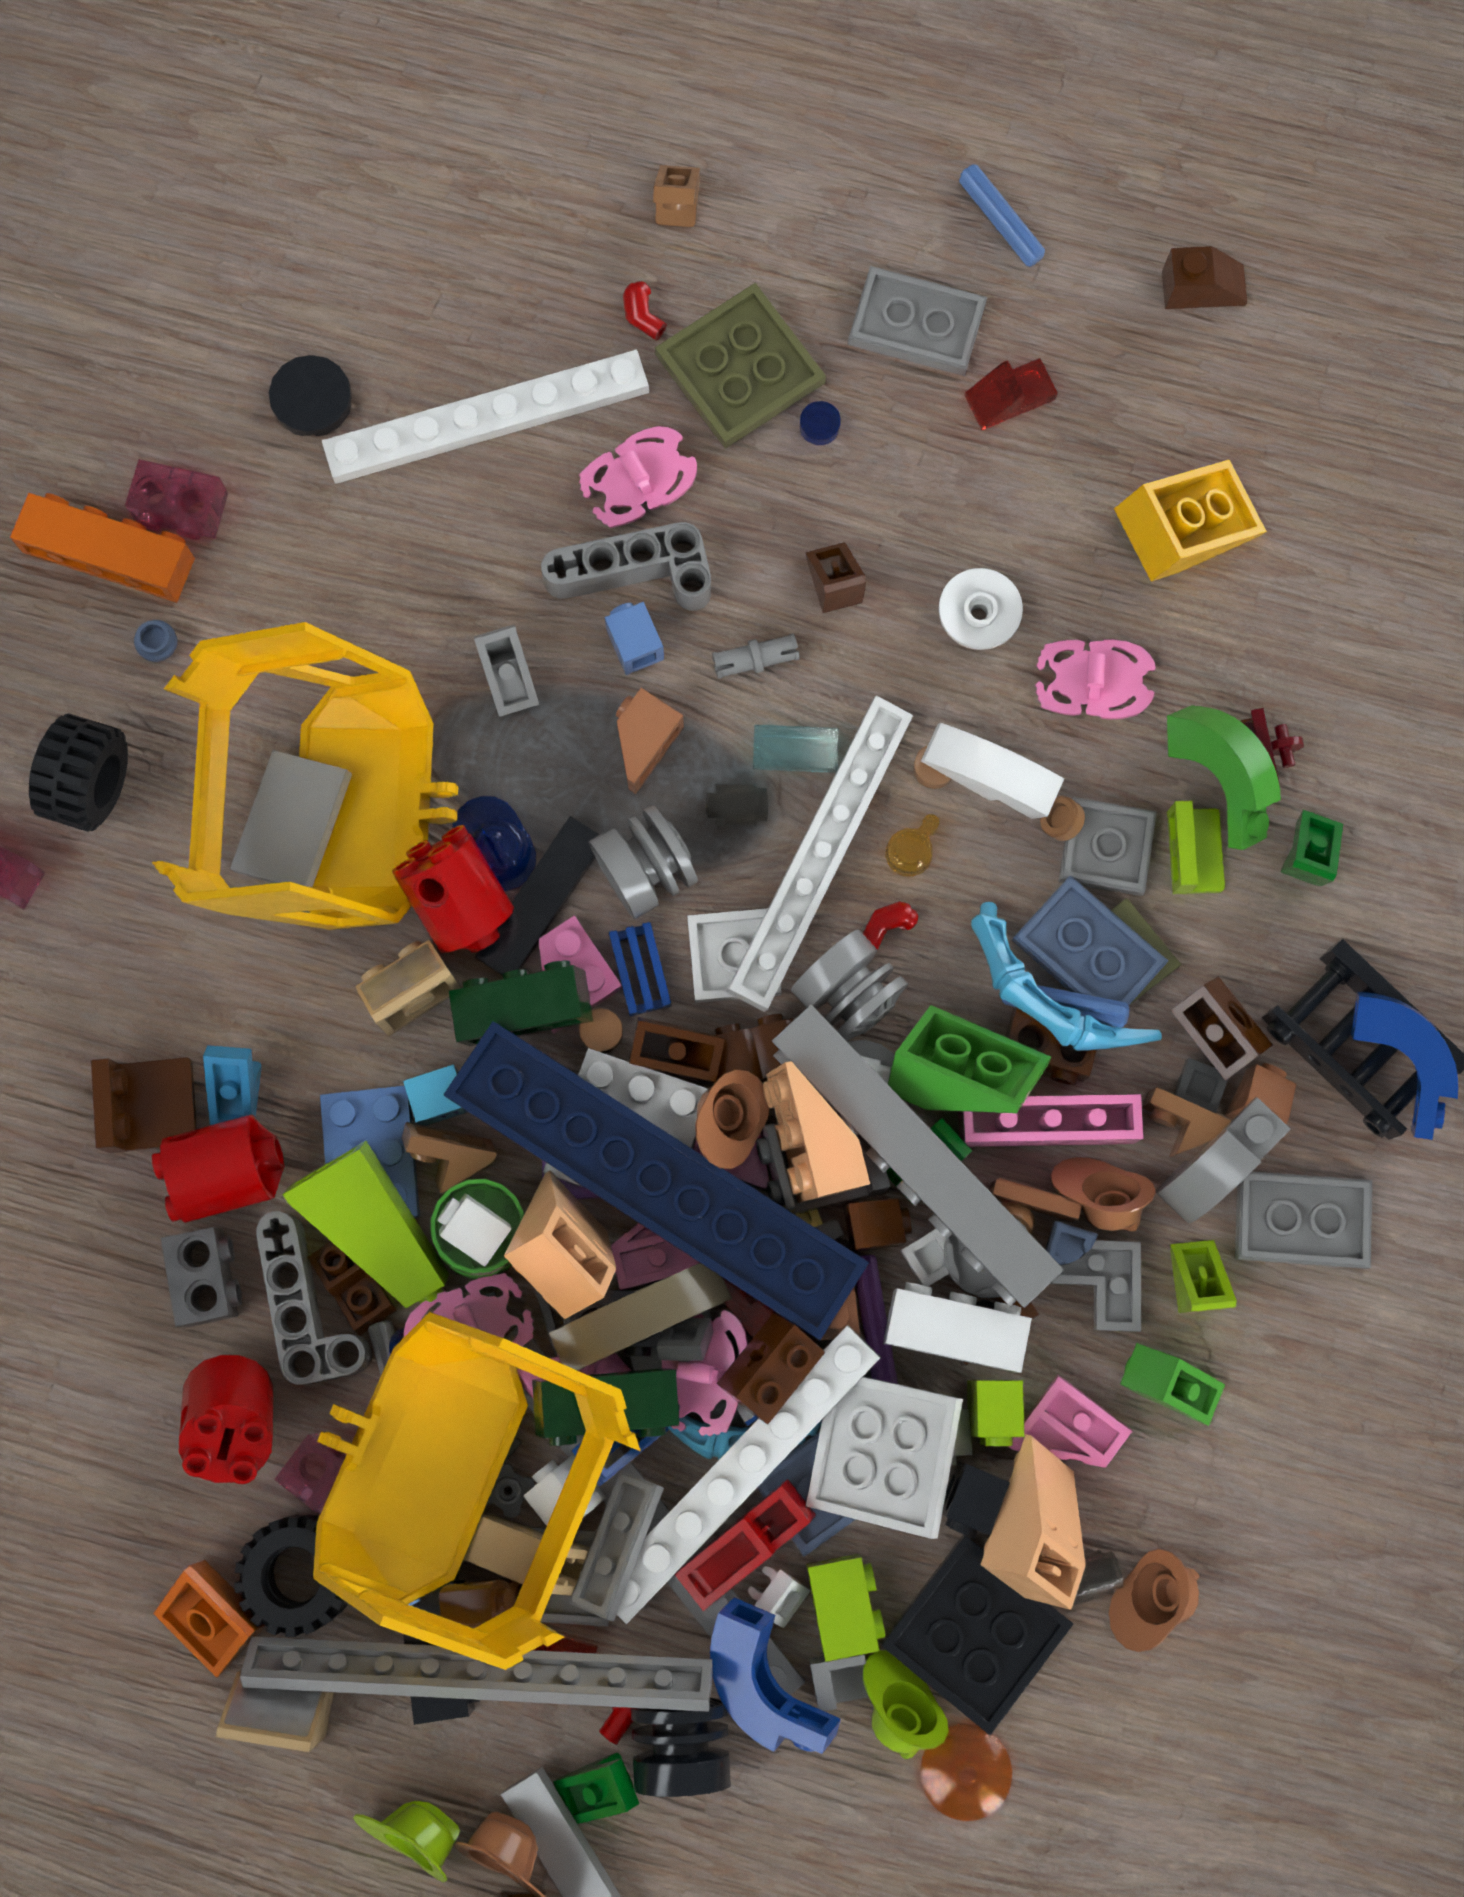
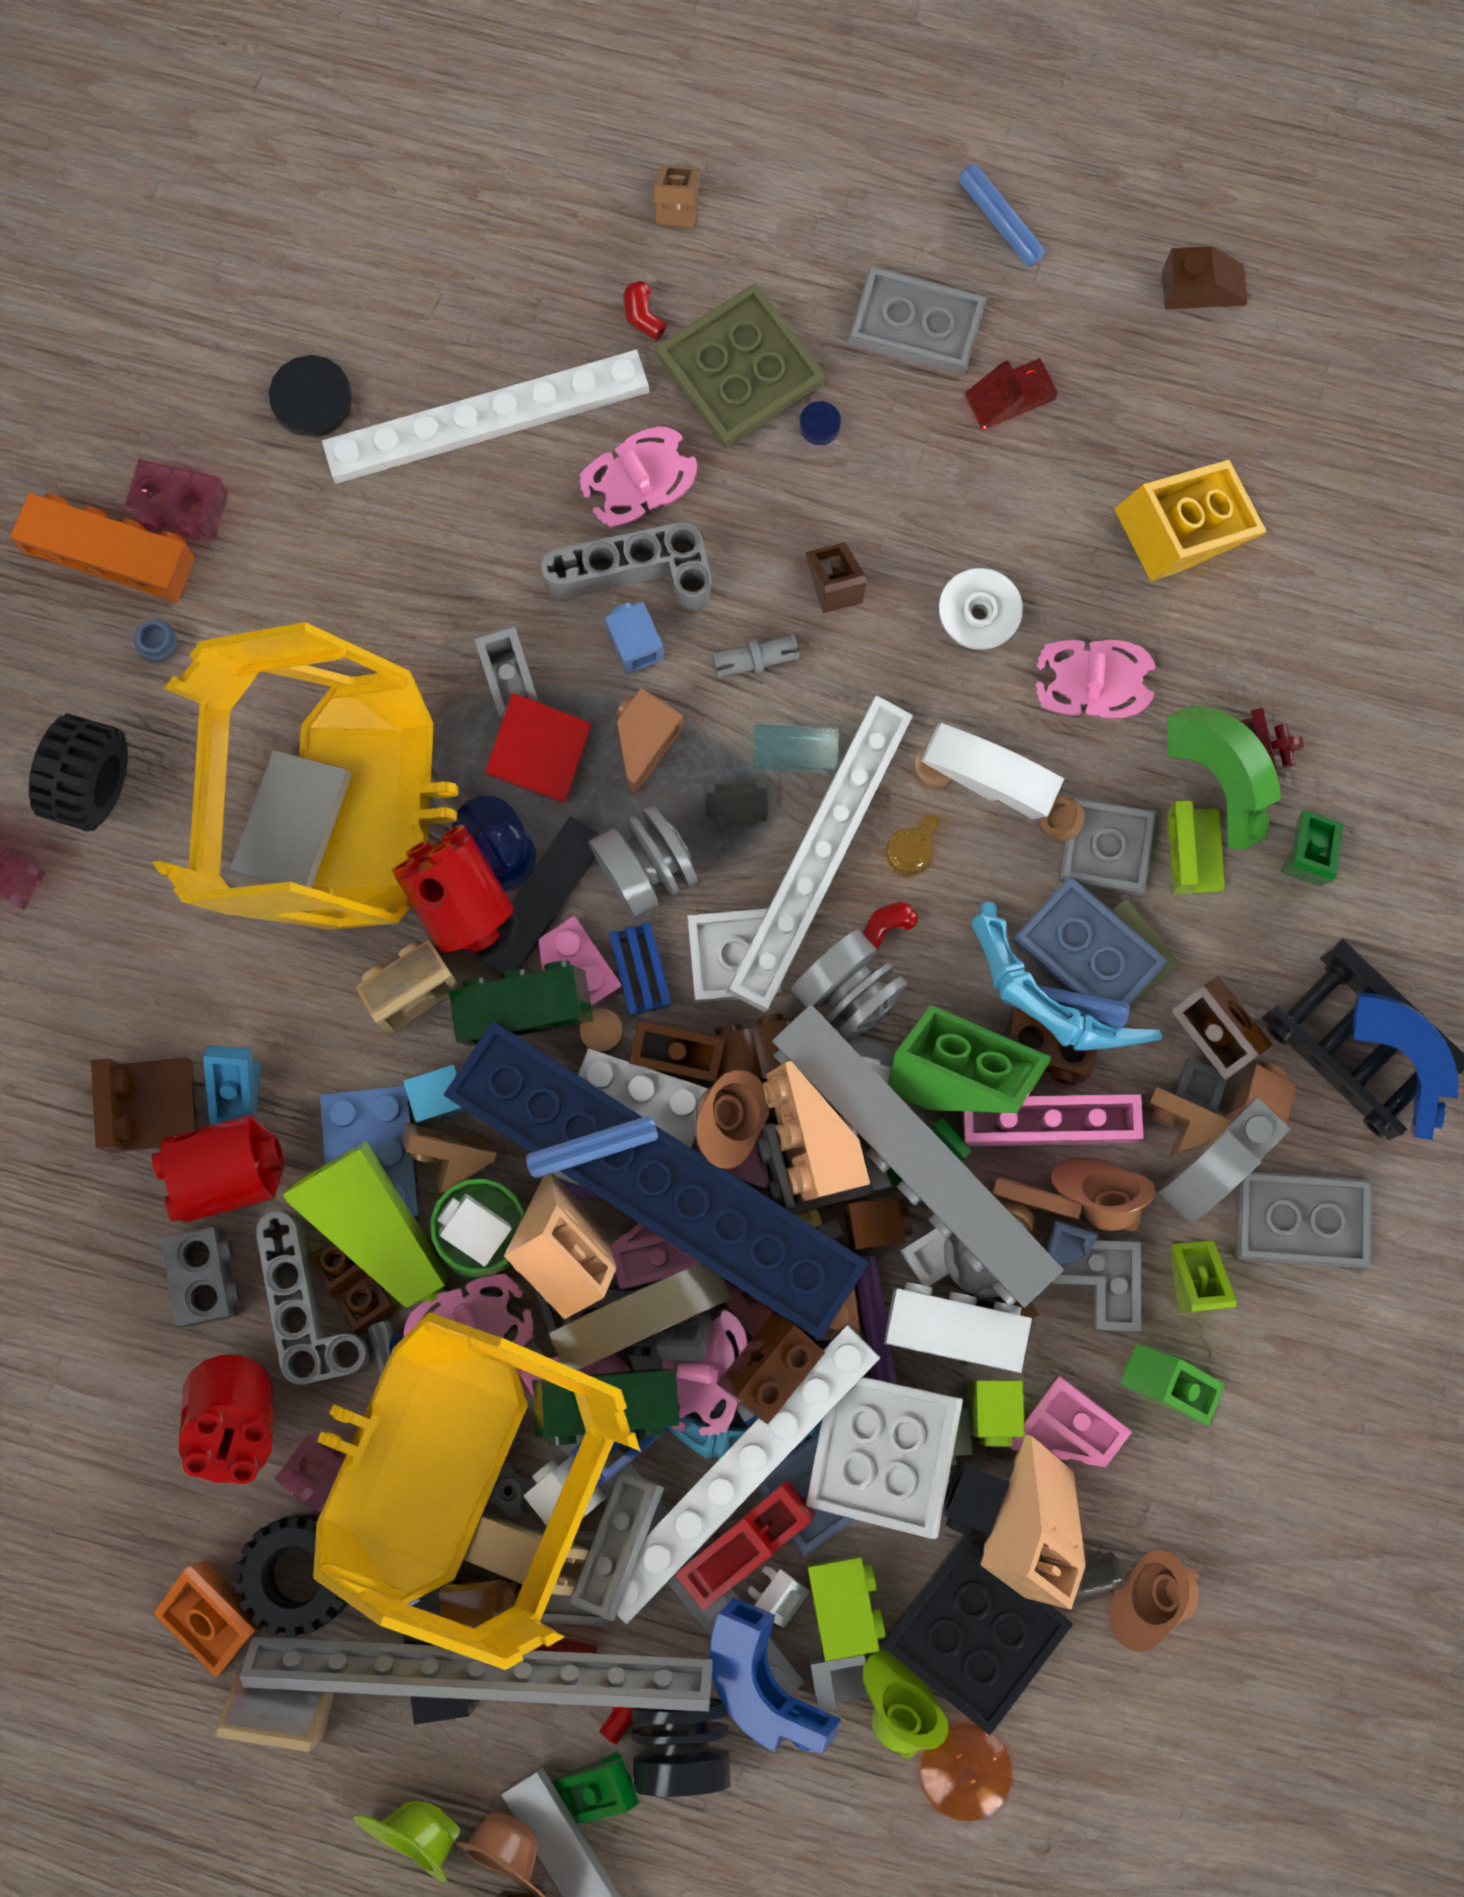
none -> red tile [483,693,592,804]
none -> medium blue axle [526,1116,658,1178]

